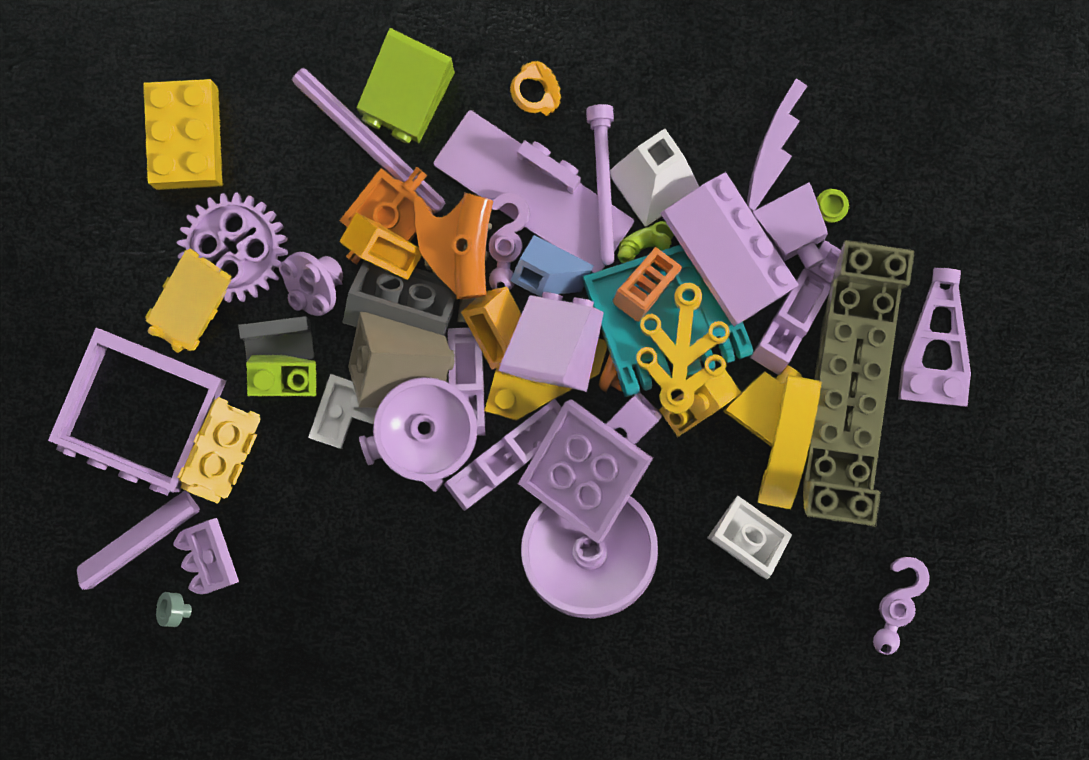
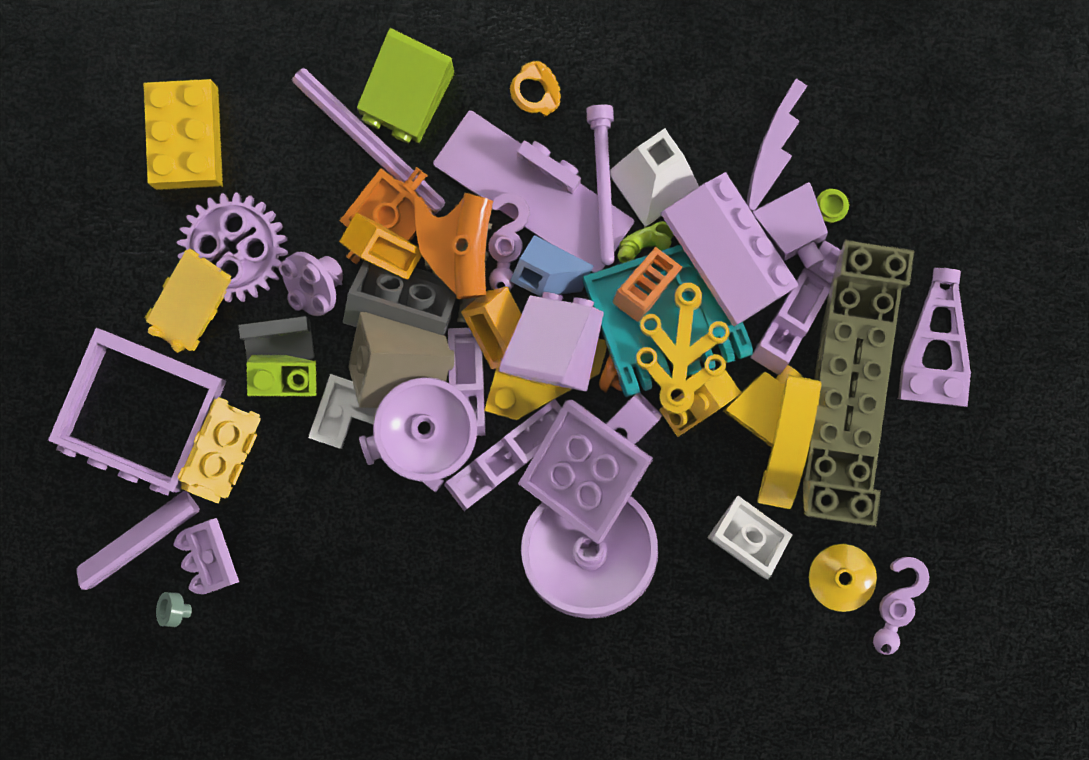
none -> yellow dish [809,544,877,612]

